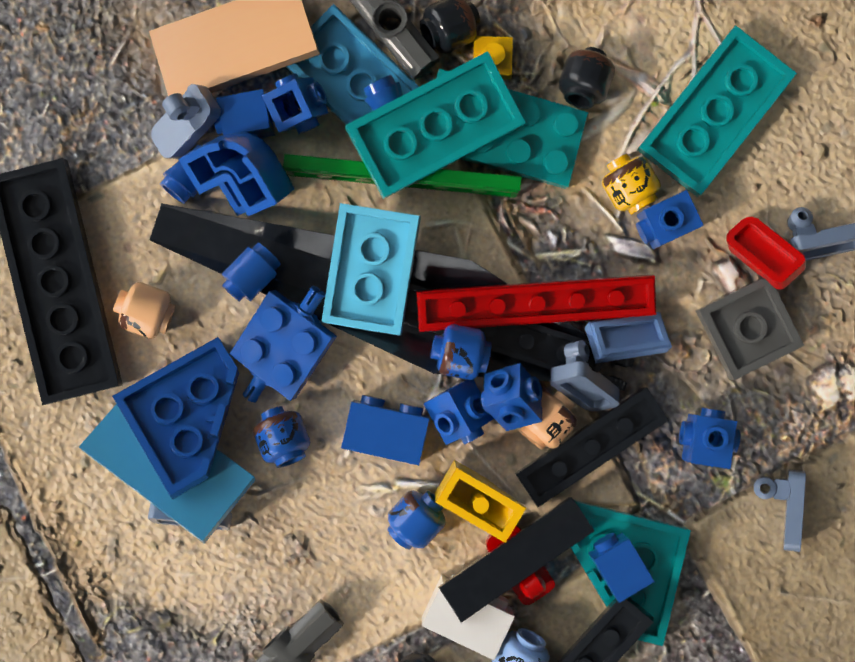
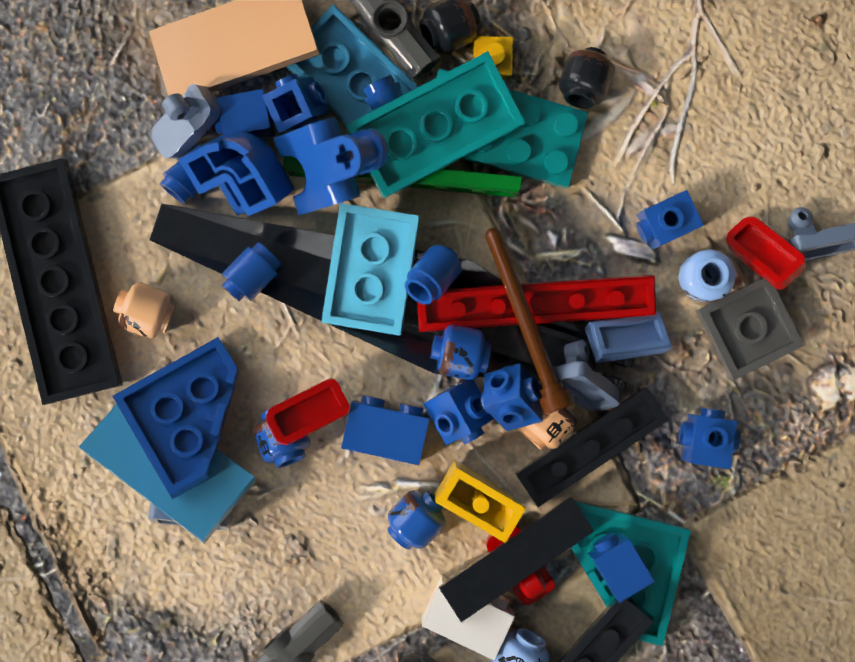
blue plate [229,286,337,403] -> none
yellow head [602,153,661,214] -> none
teal plate [637,25,797,198] -> none
sand blue piece [754,469,806,552] -> none
none -> red piece [266,378,350,445]
none -> blue piece [274,117,388,215]
none -> blue brick [405,245,462,304]
none -> reddish brown piece [485,228,576,415]
none -> light blue head [678,249,736,302]

